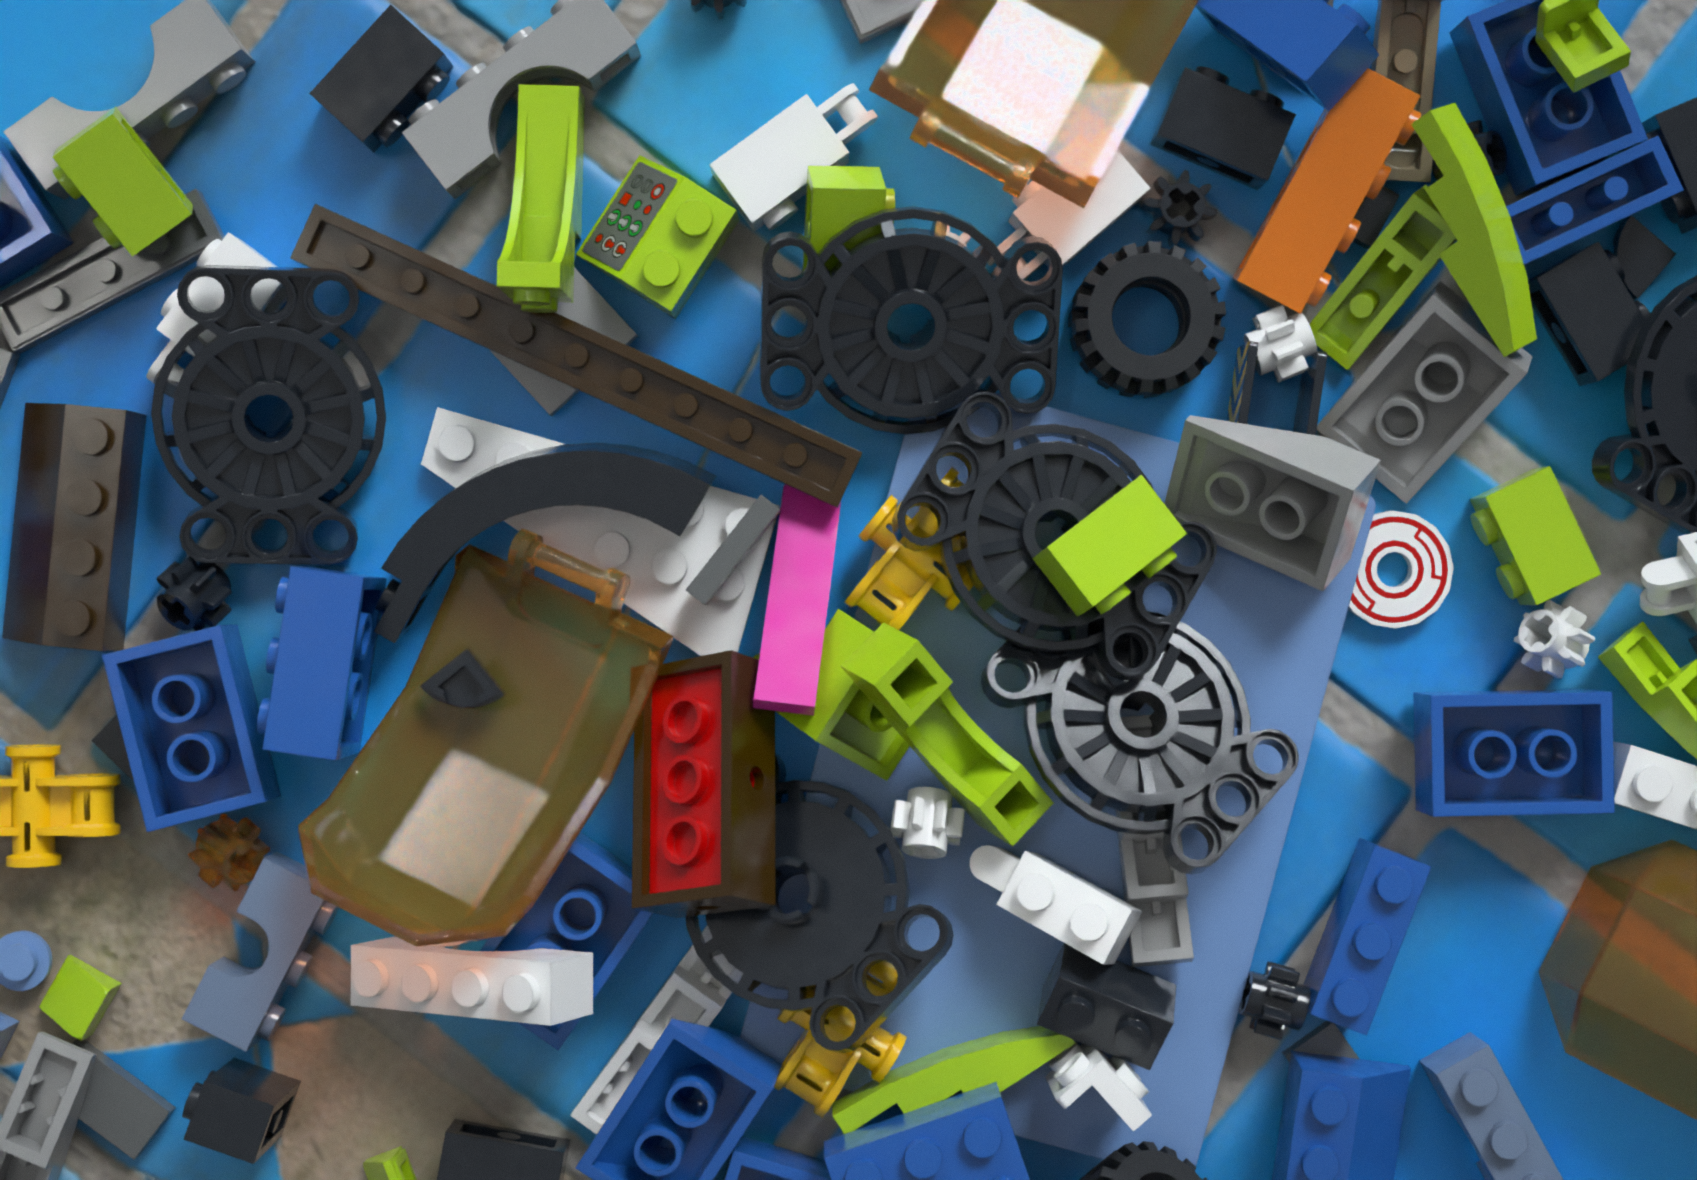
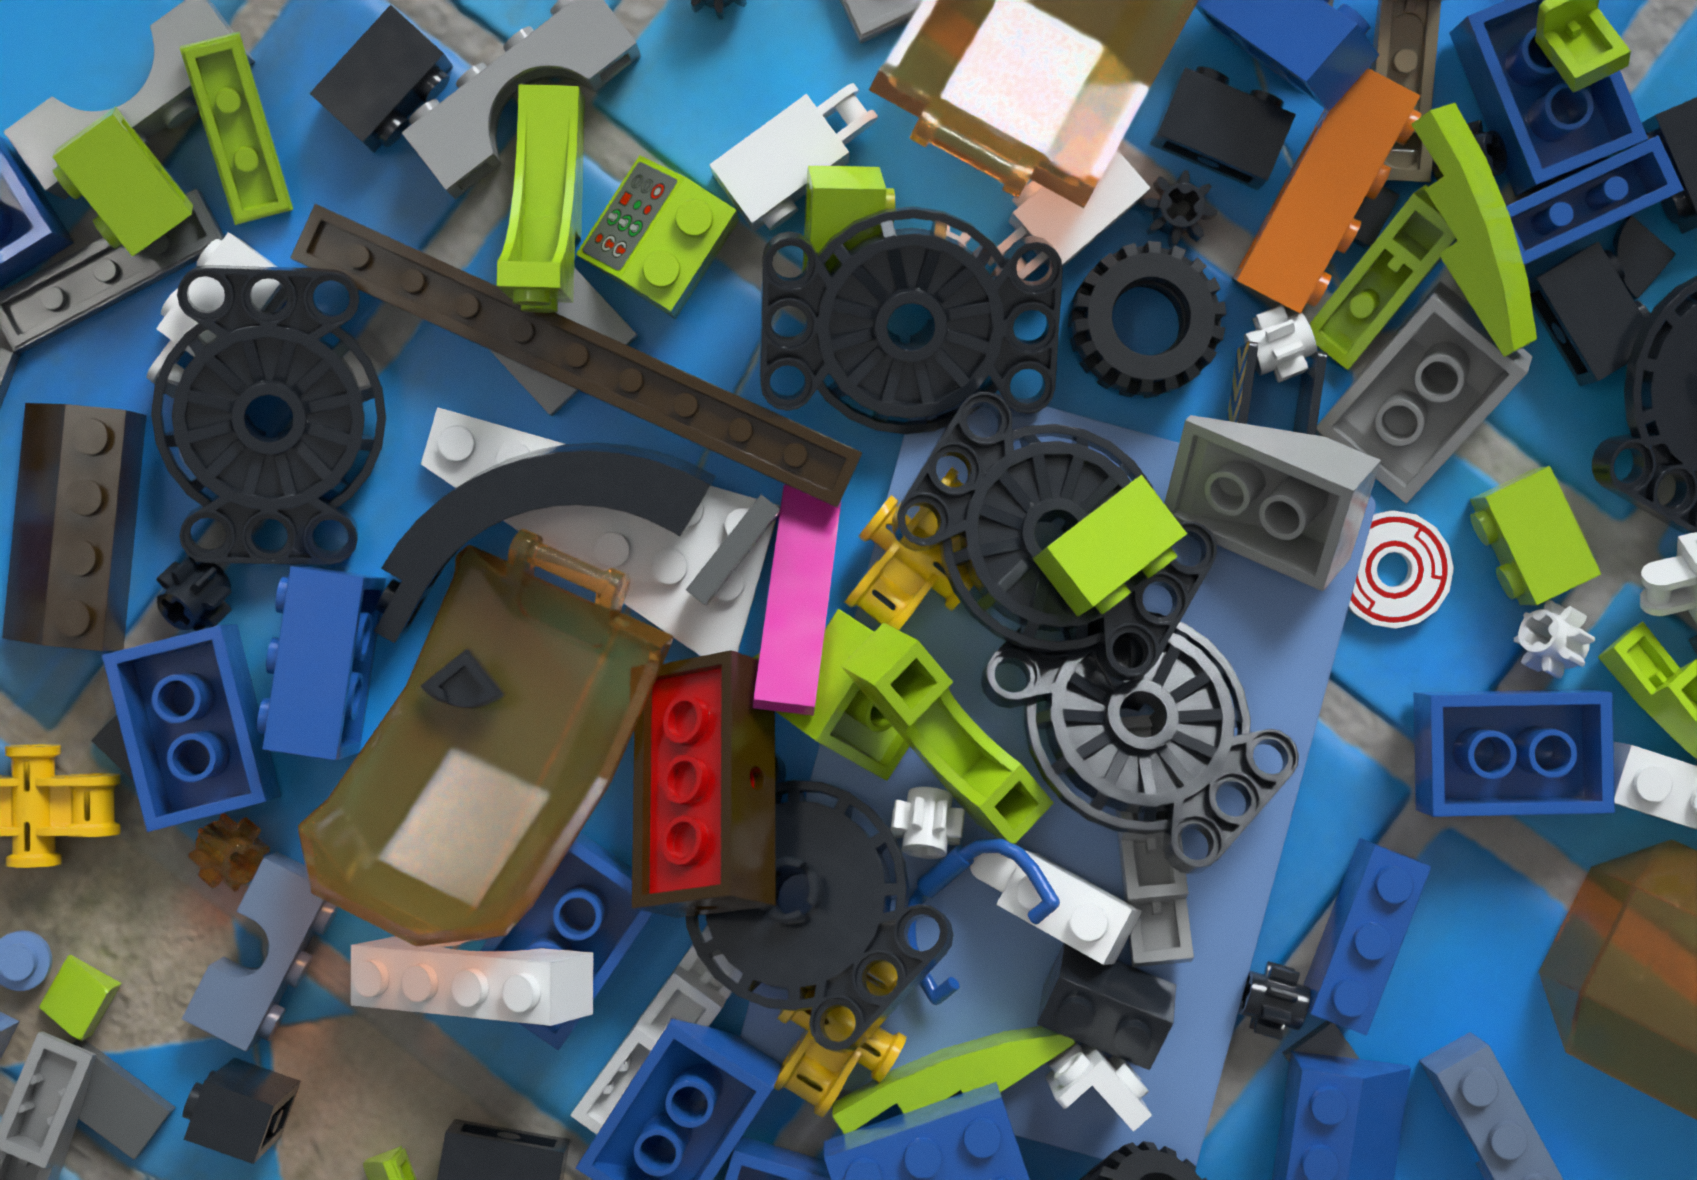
none -> lime tile [179,31,293,225]
none -> blue piece [908,838,1060,1005]

